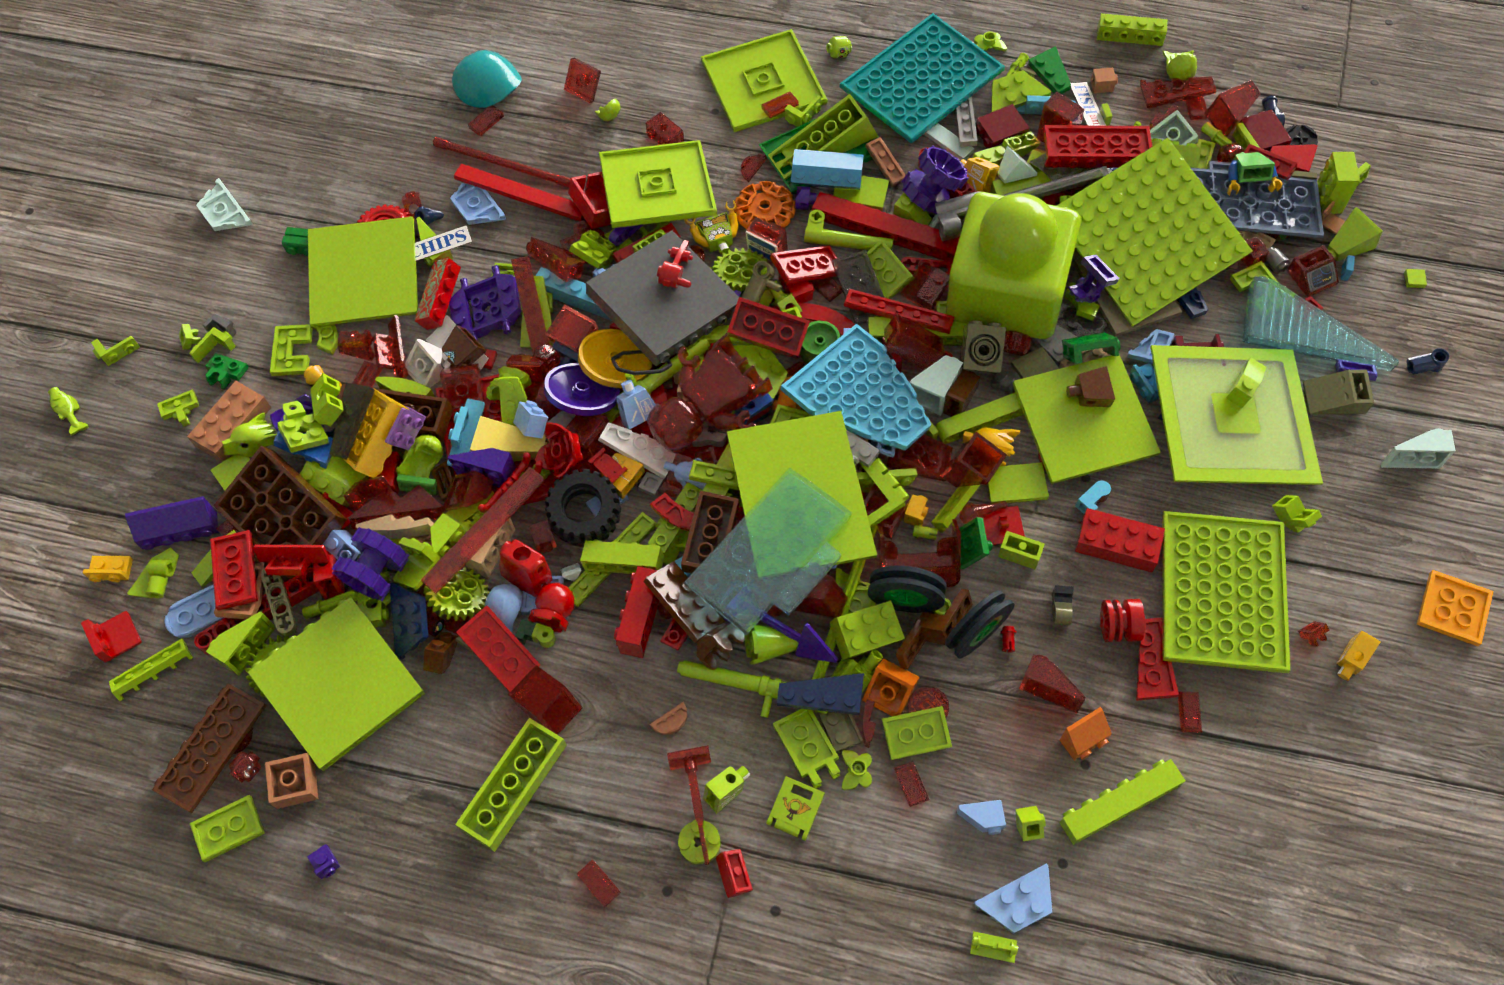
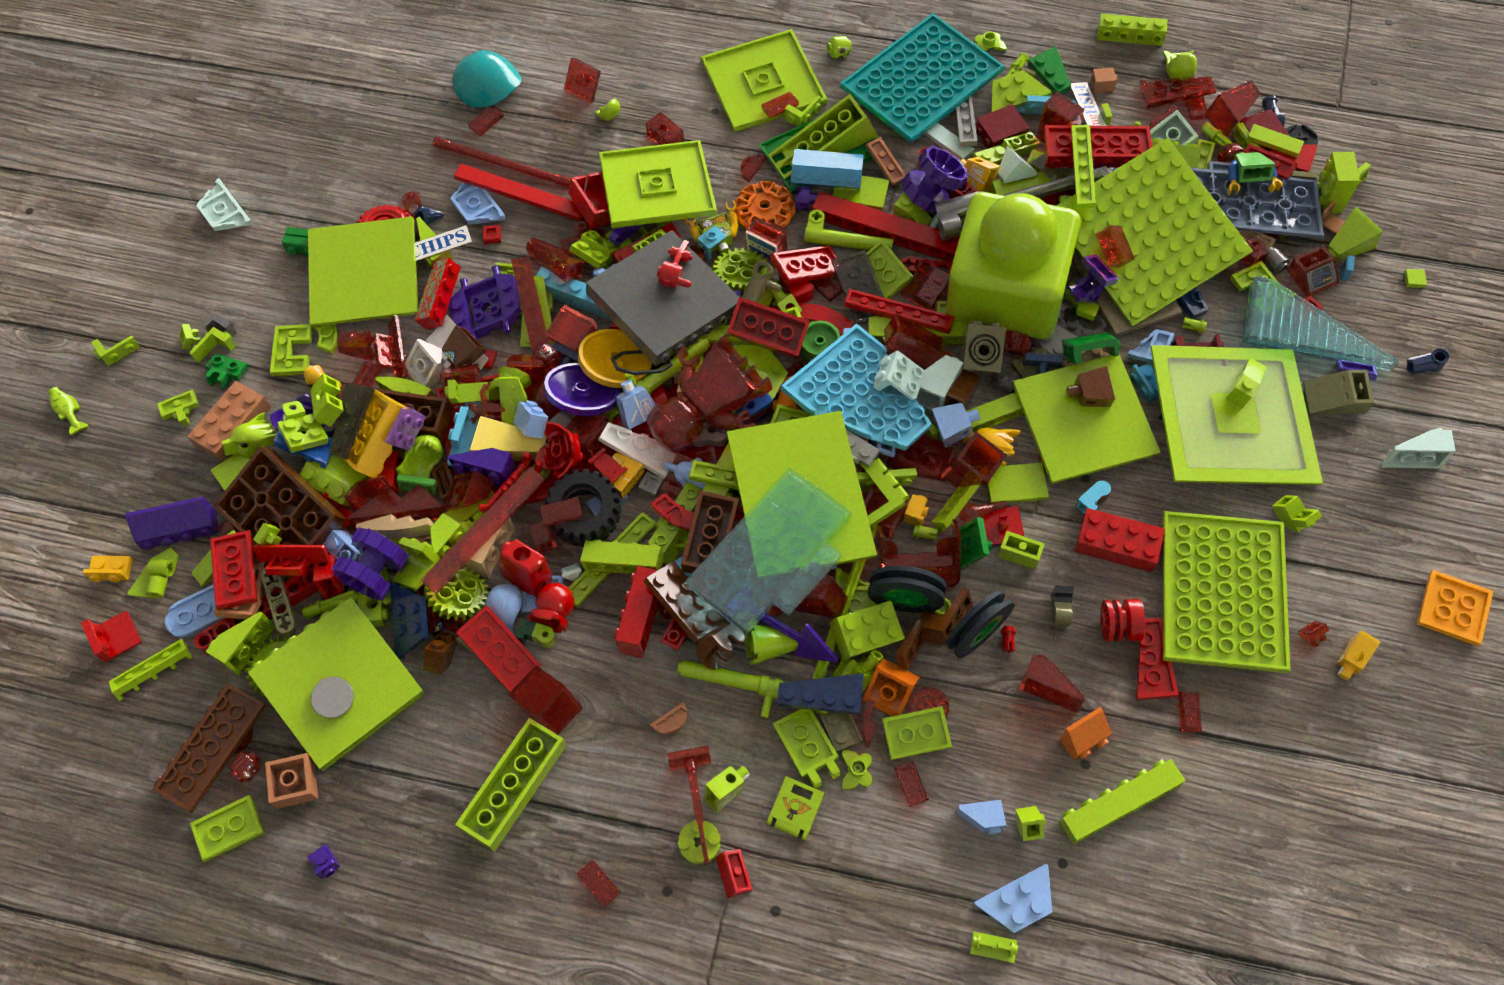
none -> lime tile [253,523,282,545]
none -> light grey tile [311,677,354,718]
none -> lime bracket [445,380,490,404]
none -> clear red piece [467,384,505,425]
none -> red tile [483,225,501,244]
none -> clear red tile [540,497,583,526]
none -> medium azure bracket [697,226,726,260]
none -> light aqua bracket [873,350,925,400]
none -> light blue torso [932,403,980,447]
none -> dark blue tile [1023,353,1063,375]
none -> lime plate [1071,125,1096,209]
none -> clear red brick [1096,225,1135,268]
none -> lime pin [1182,317,1207,334]
none -> lime tile [1247,124,1304,158]

